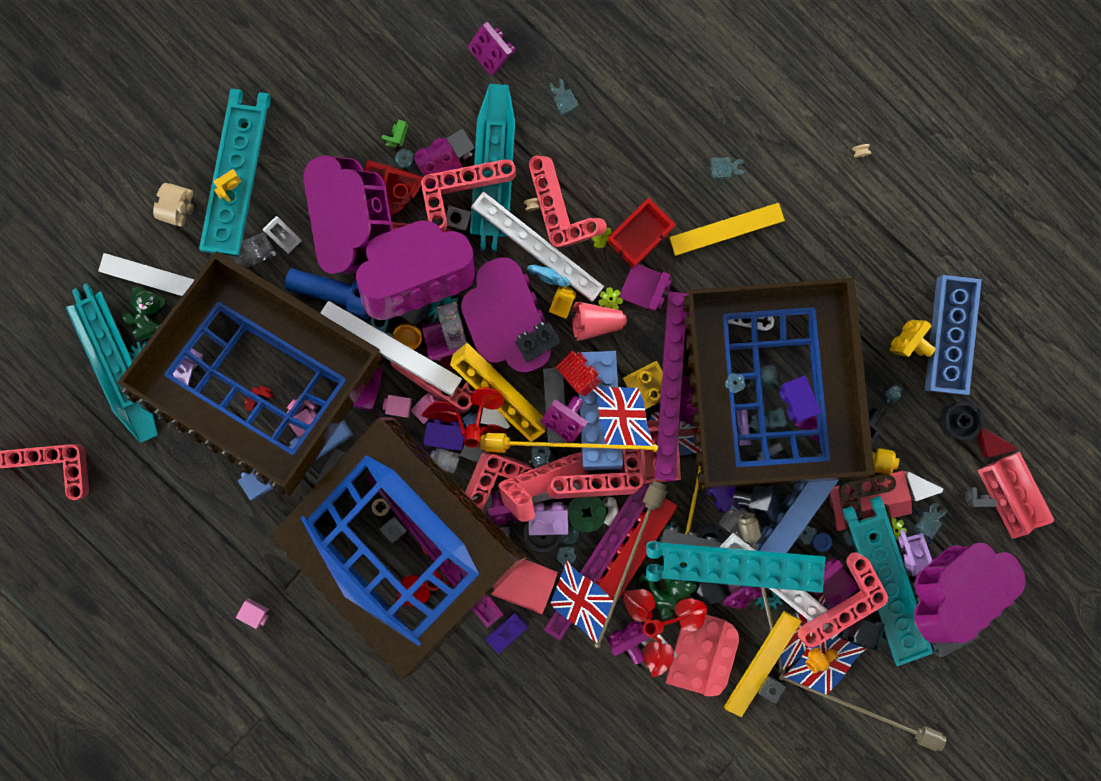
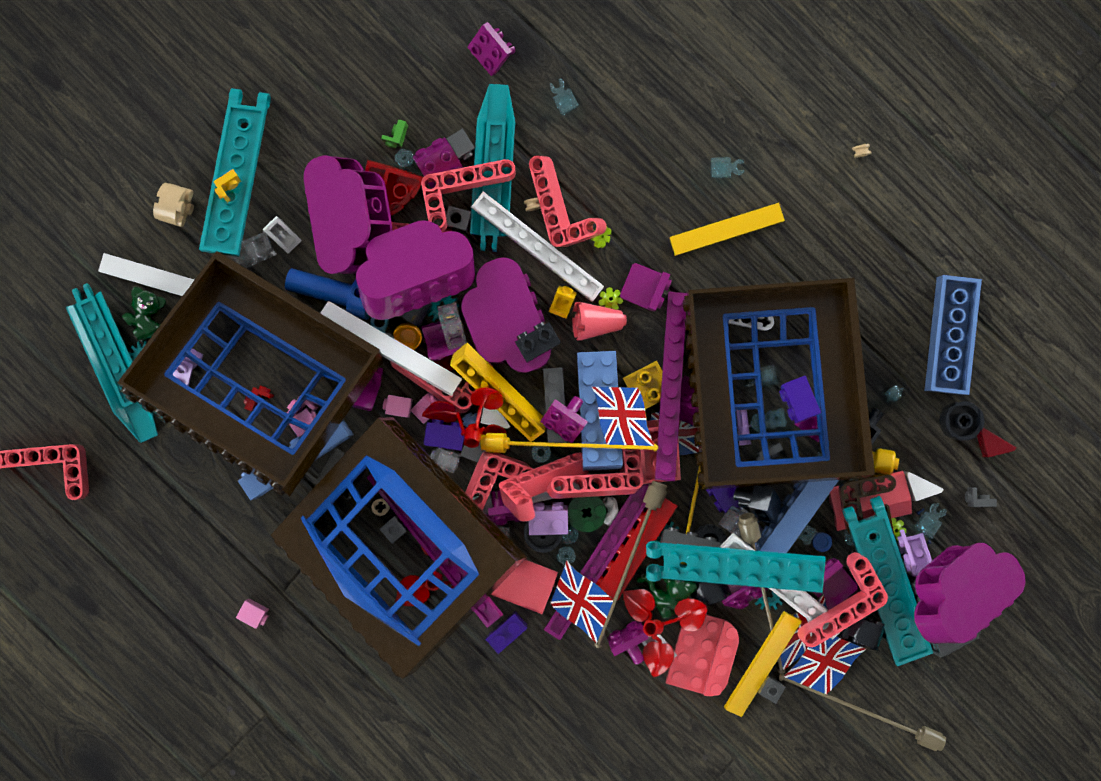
medium azure piece [527,265,571,287] -> none
clear light blue plate [529,452,549,468] -> none
red brick [556,351,601,397] -> none
red piece [607,198,676,269] -> none
clear light blue plate [725,373,745,393] -> none
light orange animal [805,647,838,673] -> none
yellow plate [889,320,936,357] -> none
coral slope [978,451,1054,539] -> none

